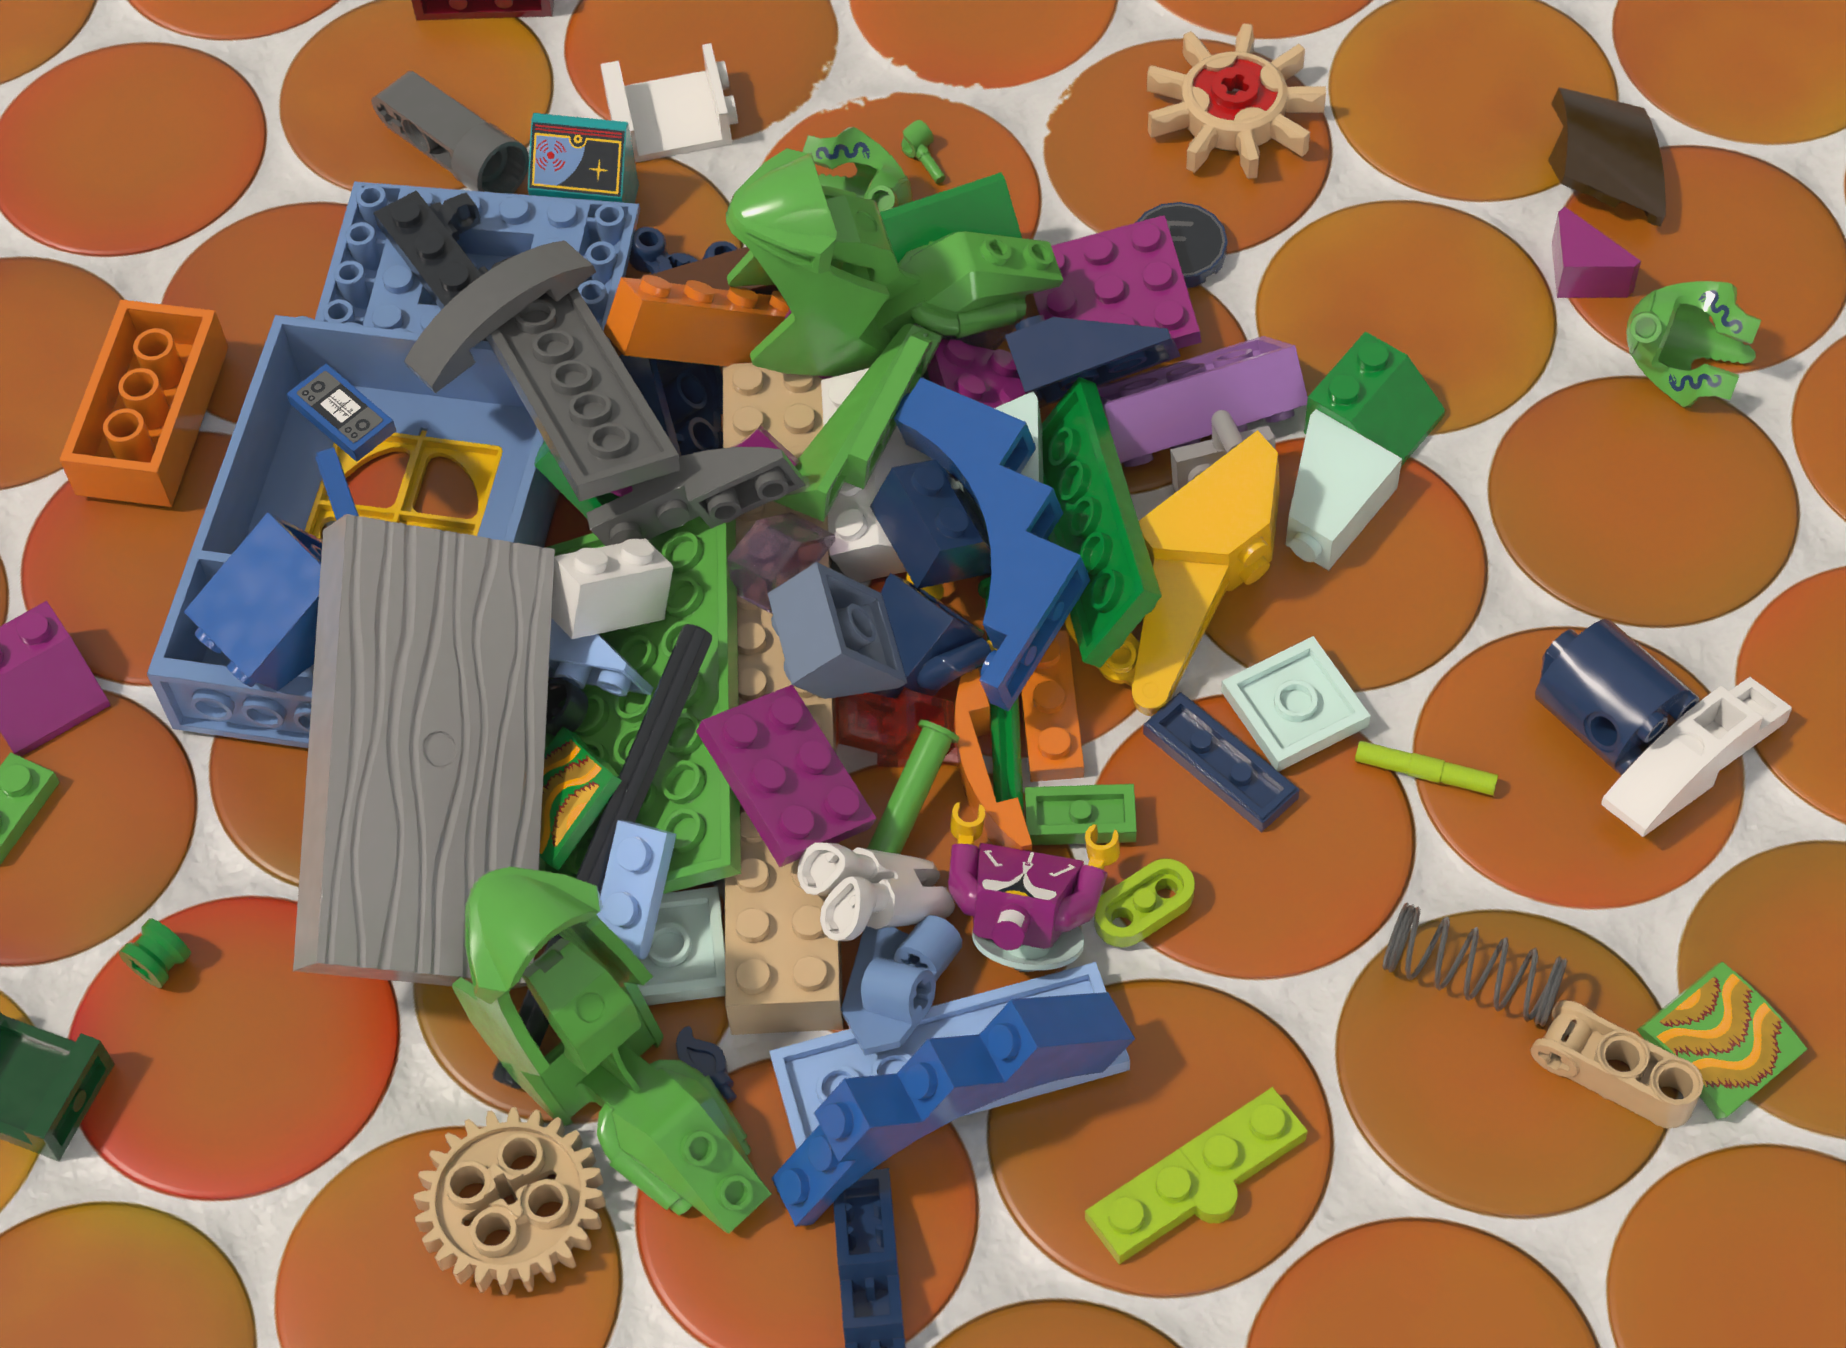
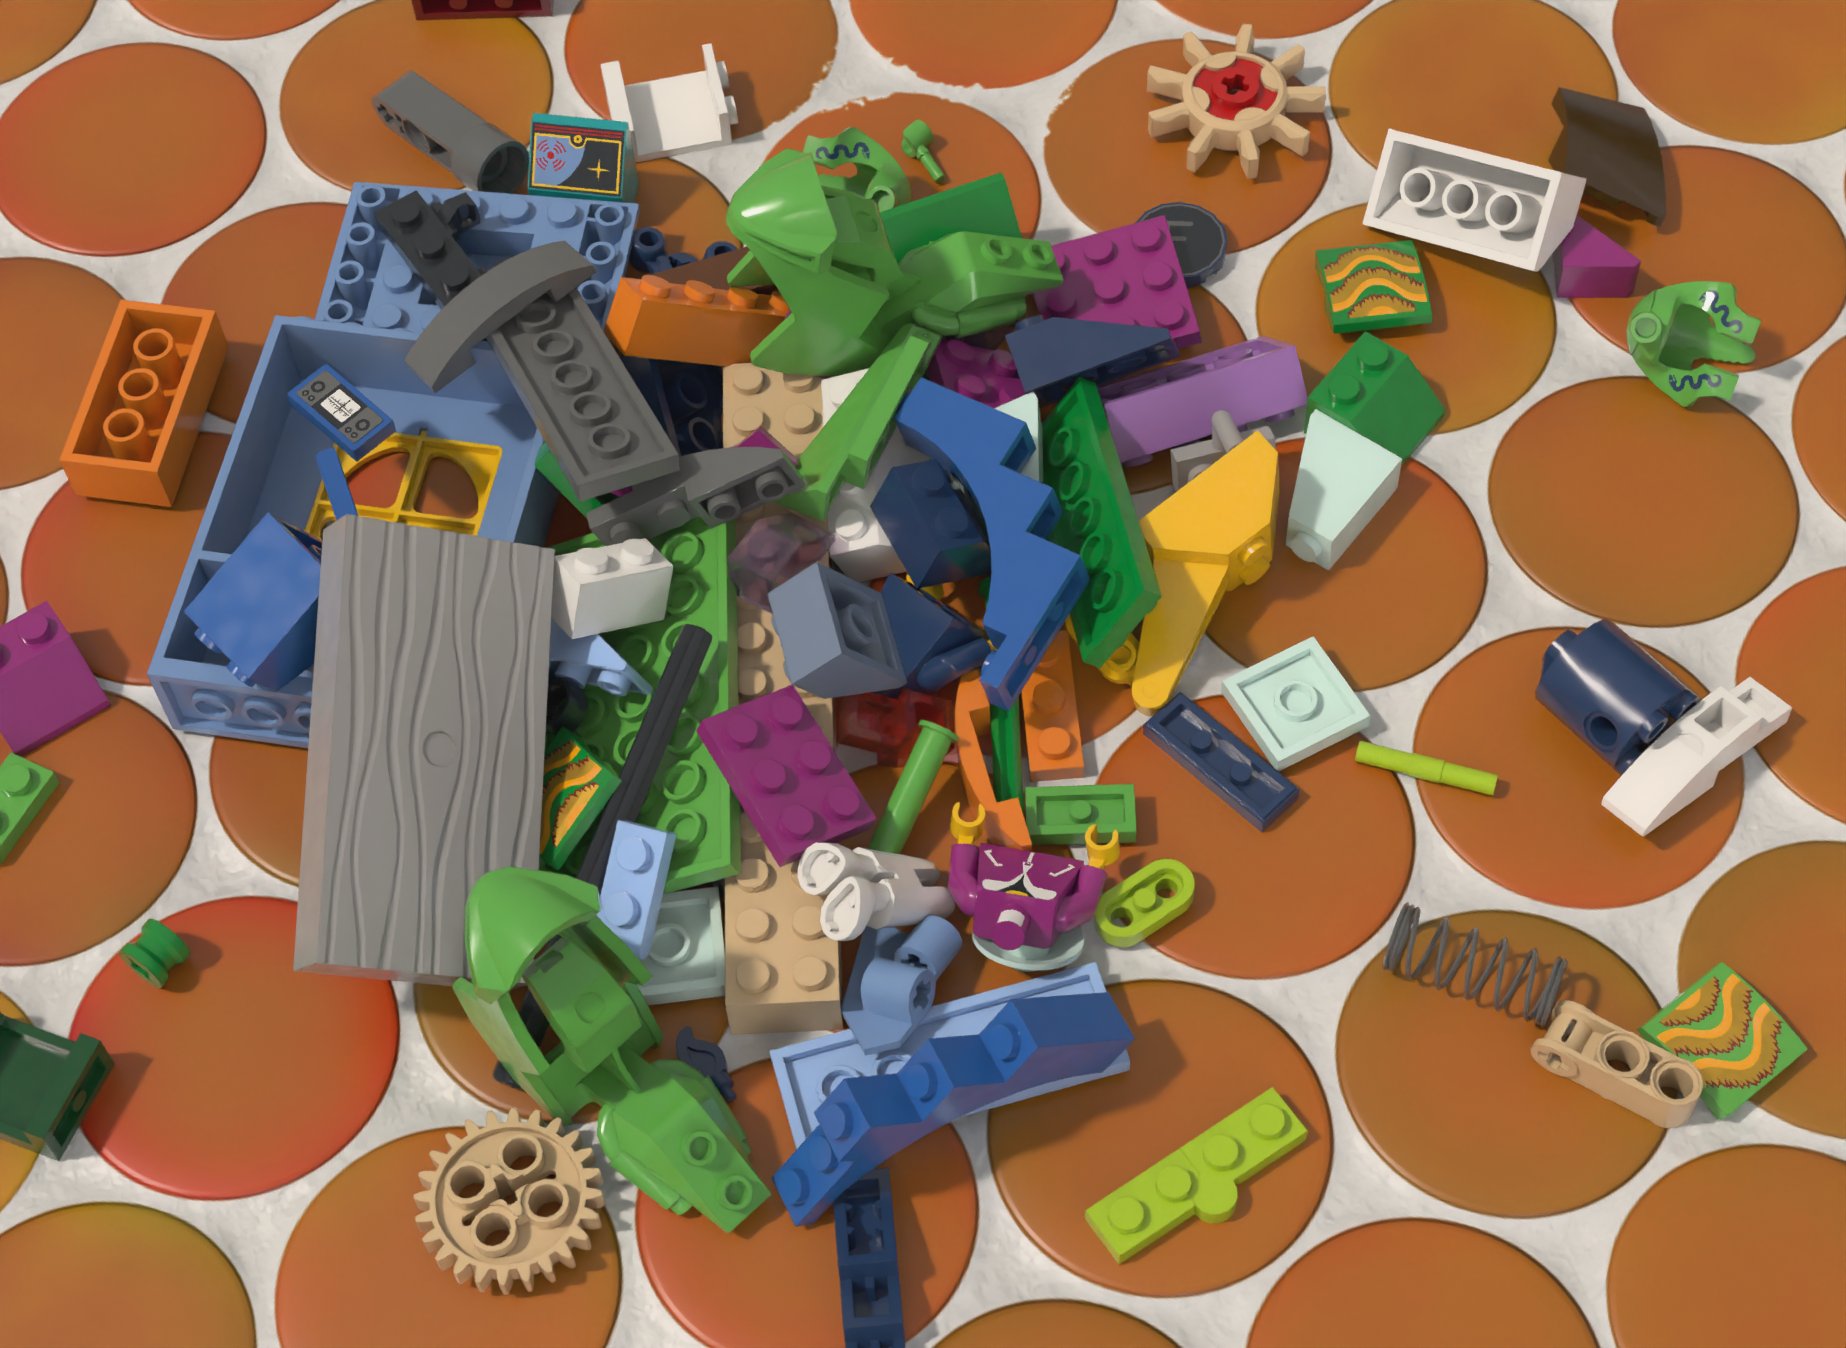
none -> slope [1315,240,1432,334]
none -> white slope [1363,129,1587,272]

